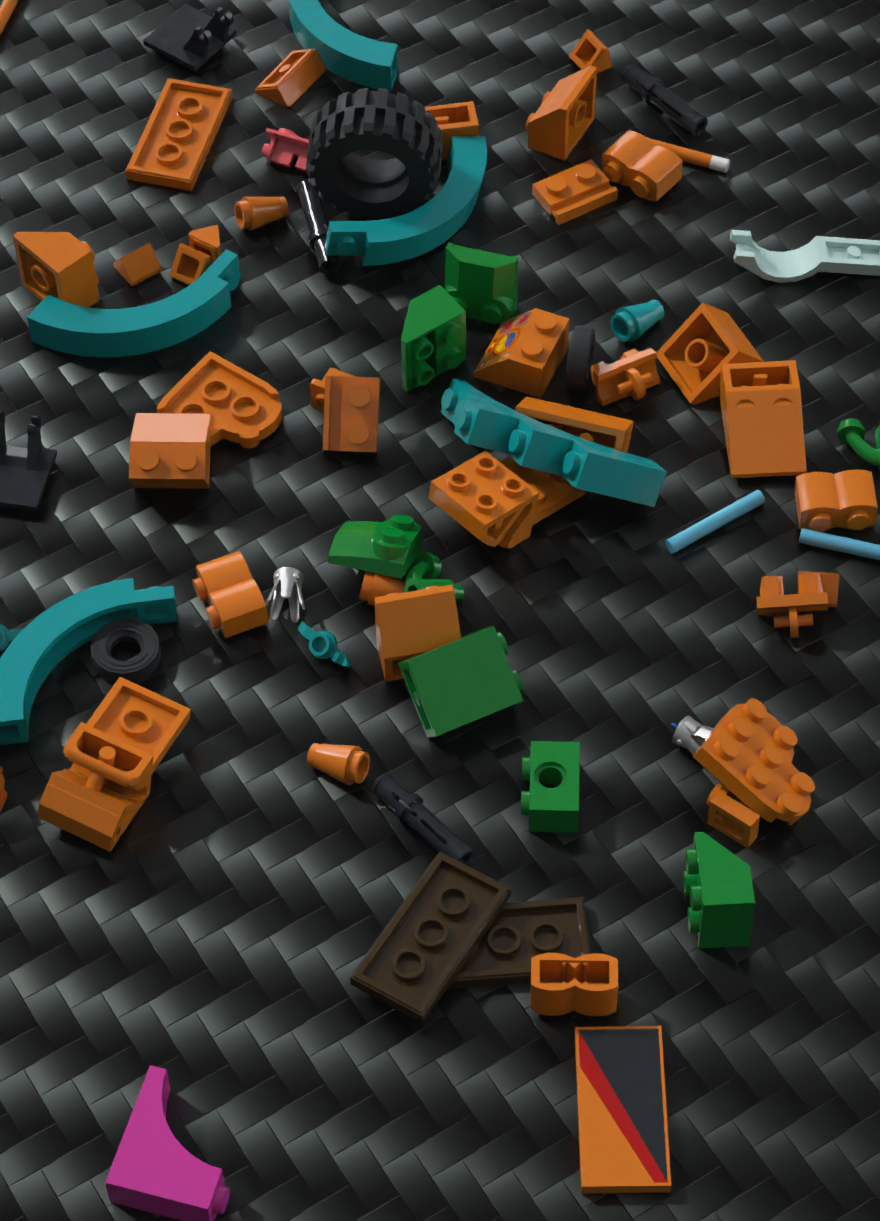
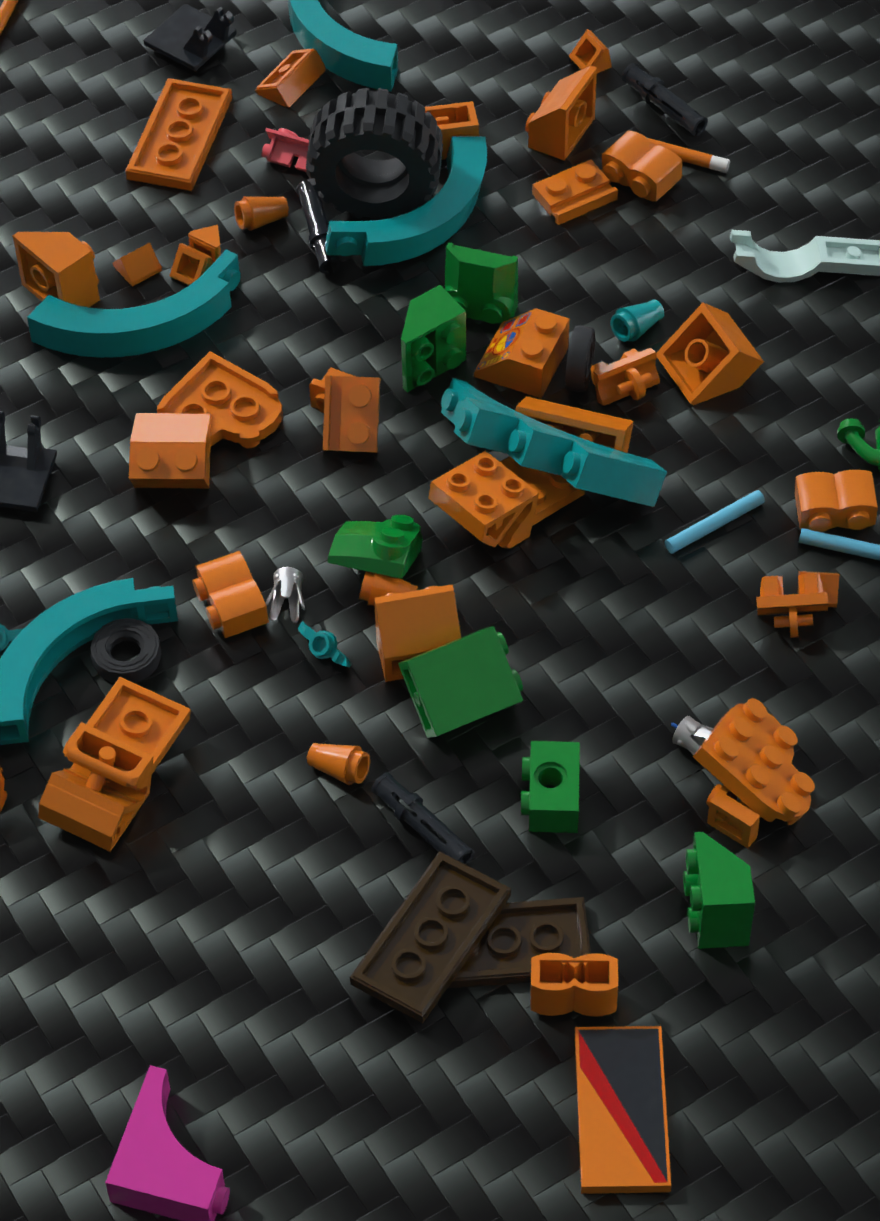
green plant [404,552,464,600] -> none
orange slope [719,360,807,479] -> none

